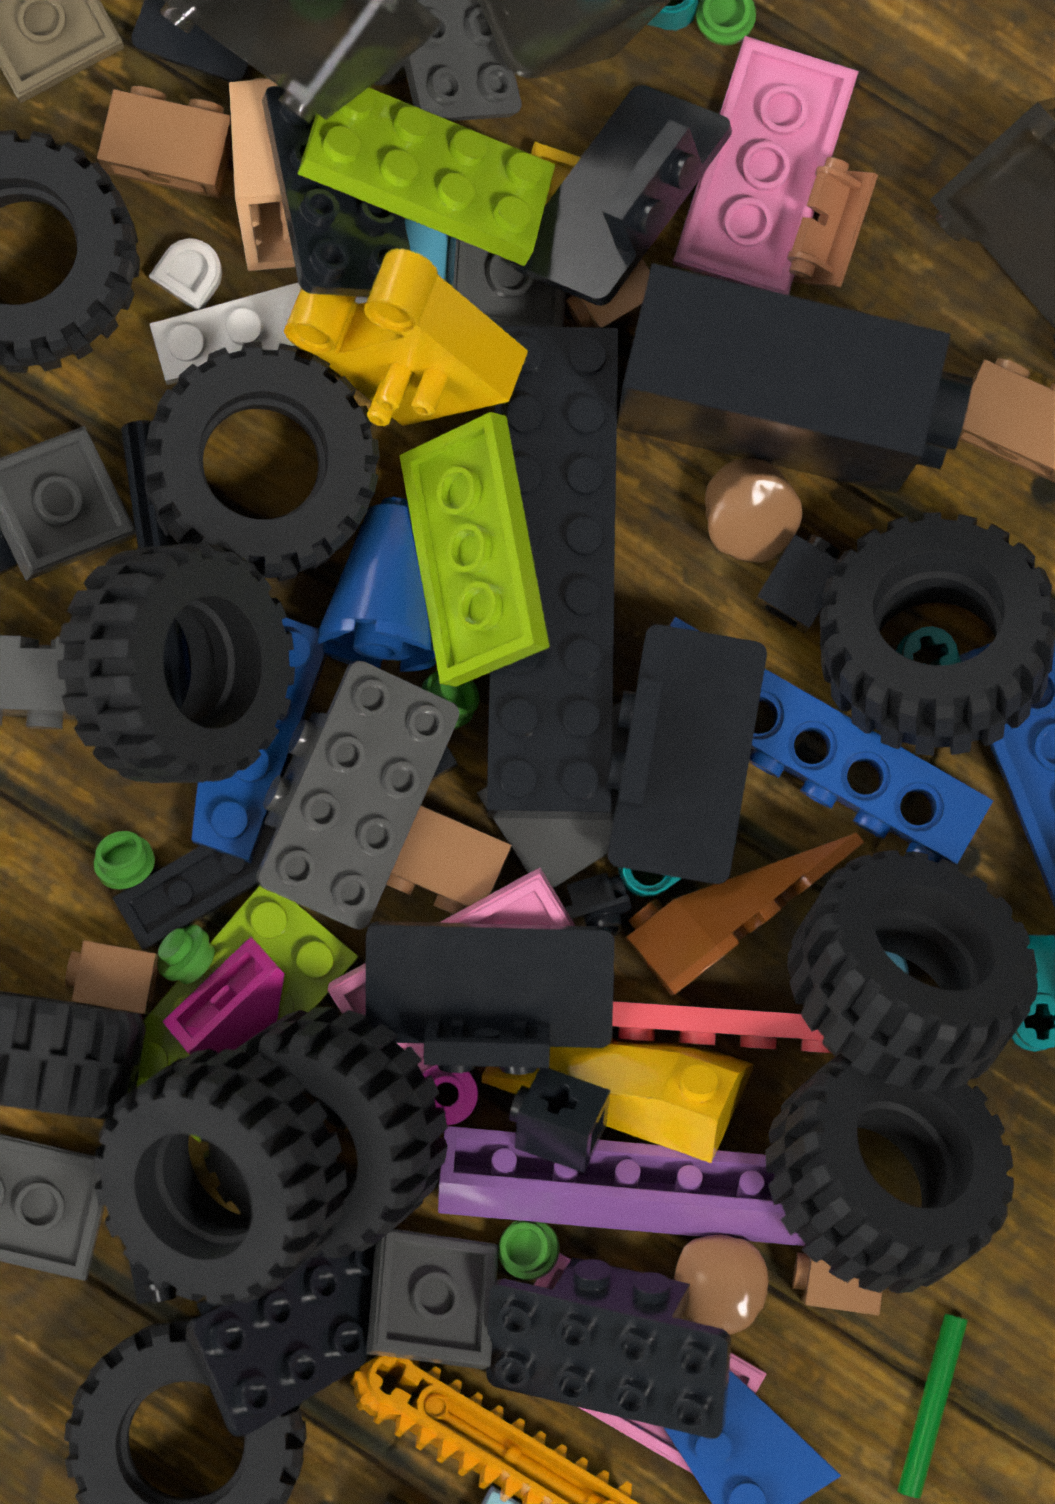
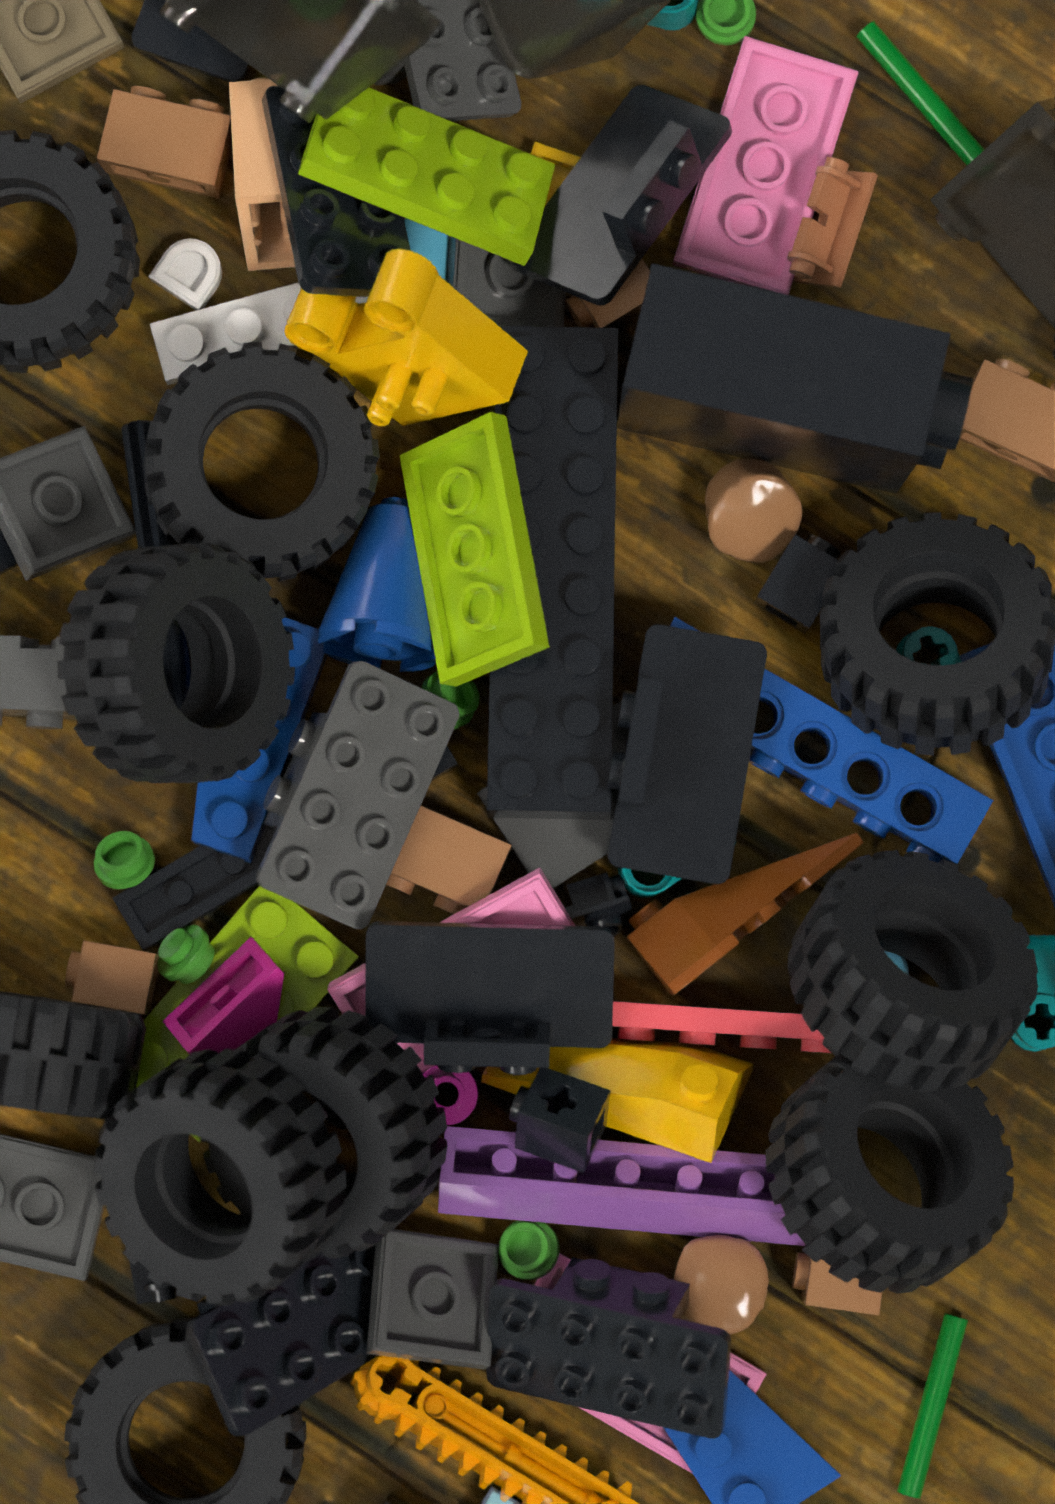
none -> green bar [856,21,990,172]

